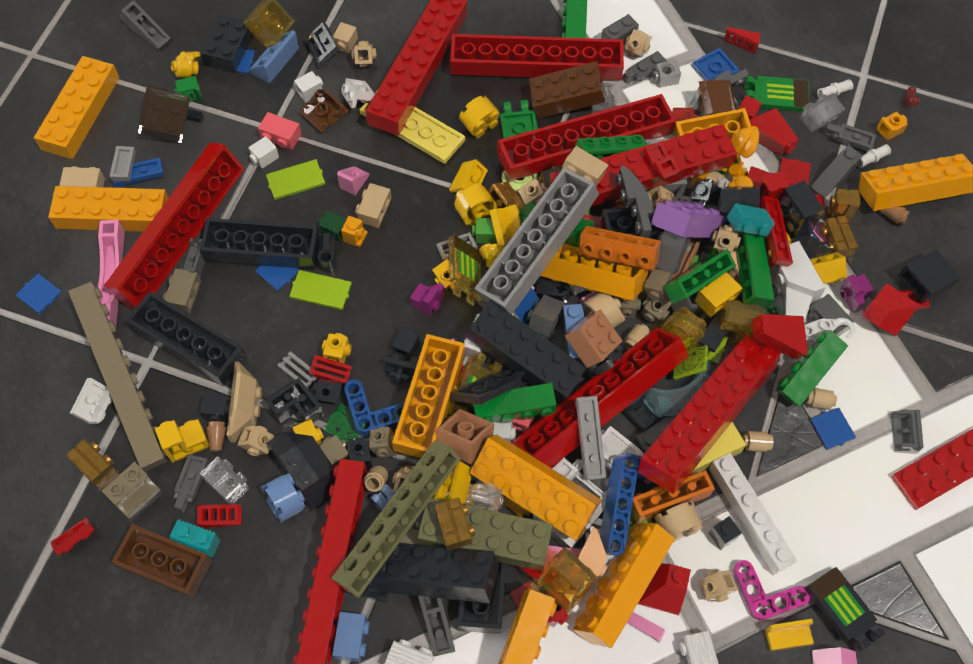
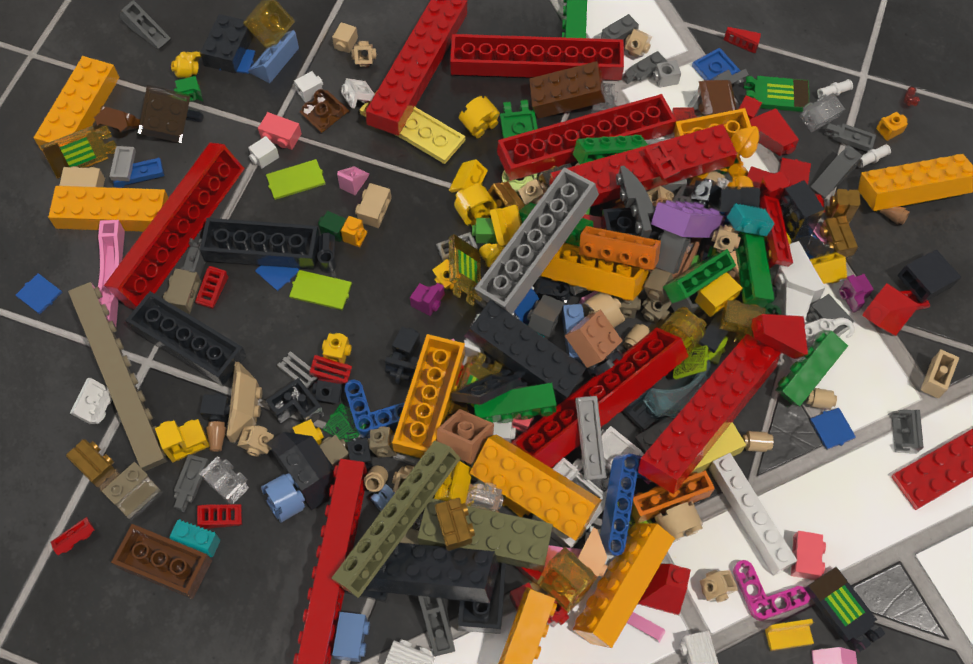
black plate [303,22,340,69] -> none
tan brick [561,146,608,186] -> none
black brick [708,516,742,550] -> none
none -> tile [41,125,117,179]
none -> reddish brown slope [94,106,140,132]
none -> red slope [195,266,228,309]
none -> coral brick [791,530,826,580]
none -> tan brick [920,349,959,399]

